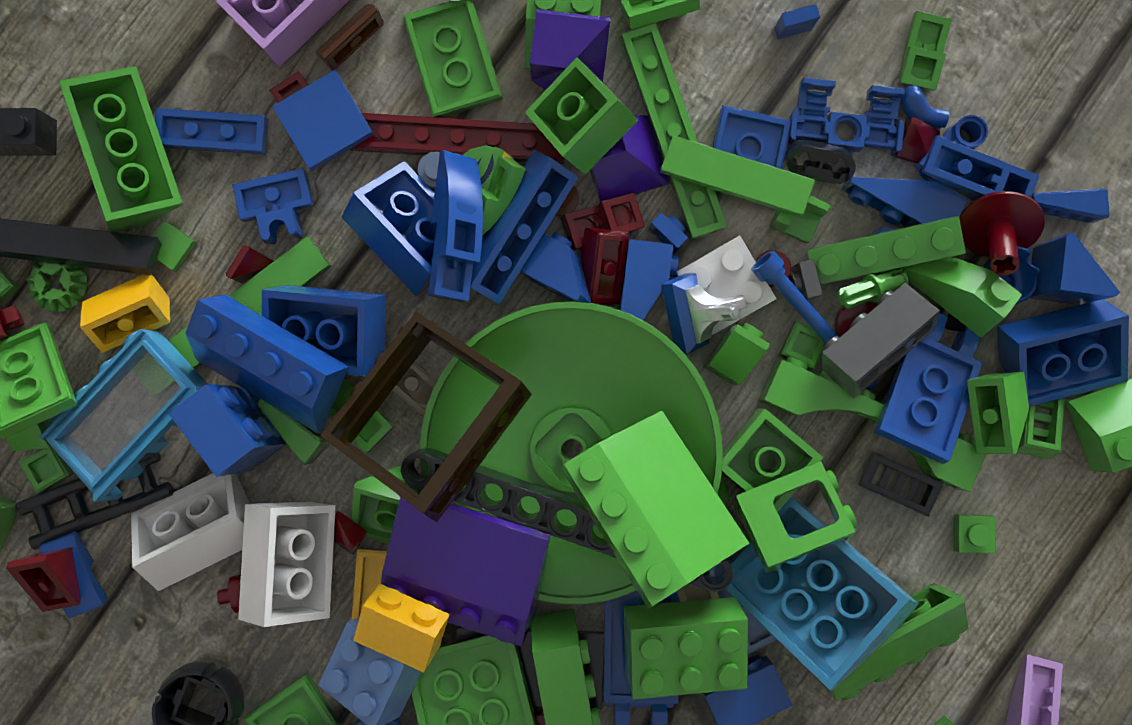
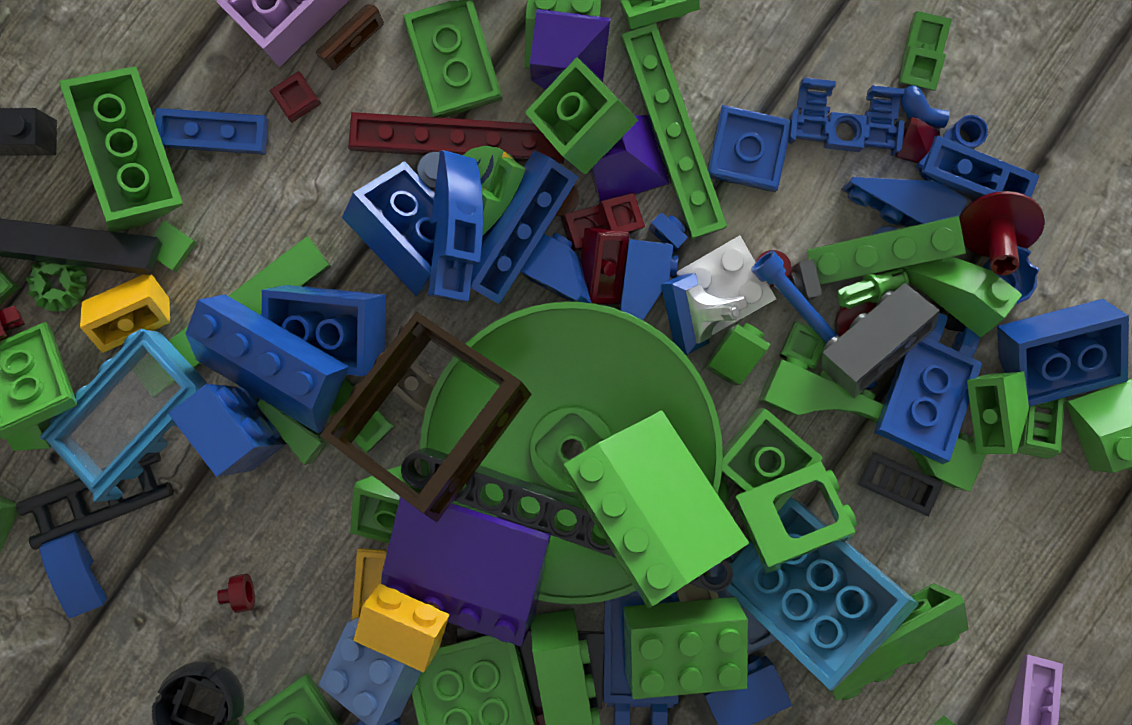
dark red slope [6,547,81,612] -> none
bright green tile [19,446,74,494] -> none
white slope [131,473,250,591] -> none
dark red slope [226,245,274,283] -> none
blue plate [232,168,314,245] -> none
white brick [238,502,336,627] -> none
blue tile [272,70,374,171] -> none
dark red slope [334,511,367,555] -> none
bright green tile [661,135,815,218] -> none
bright green panel [769,196,831,243] -> none
blue tile [774,4,820,40] -> none
black beam [785,140,856,184] -> none
bright green plate [954,514,996,554] -> none
blue slope [1029,232,1121,305] -> none
blue slope [1031,188,1110,223] -> none

